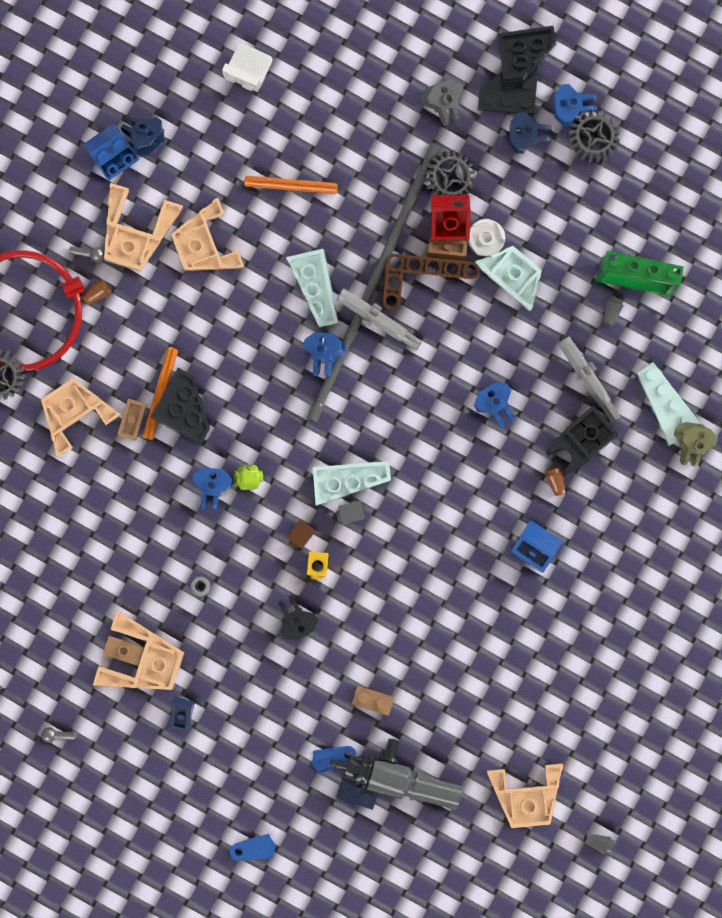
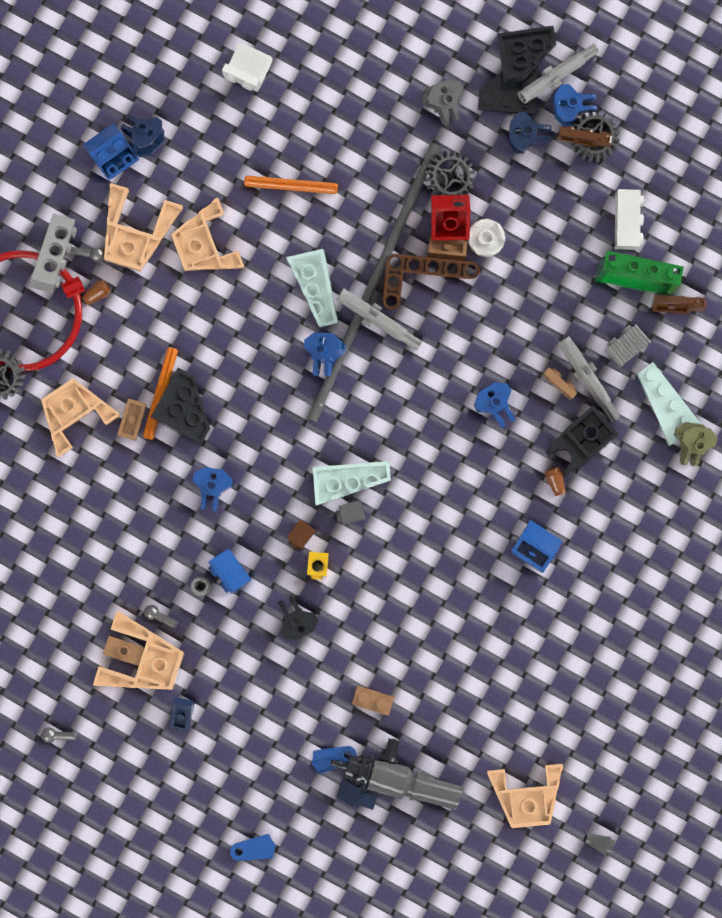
lime head [234,465,263,490] -> none
light aqua wing [475,246,542,311] -> none
dark grey cone [603,296,624,325] -> none
none -> light grey brick [31,213,77,294]
none -> flat silver bar [144,605,178,628]
none -> blue slope [208,549,252,594]
none -> light grey piece [518,44,599,104]
none -> medium nougat plate [542,368,577,401]
none -> reddish brown hinge [557,126,612,147]
none -> light grey brick [605,325,651,368]
none -> white brick [614,189,644,250]
none -> reddish brown hinge [651,294,706,314]

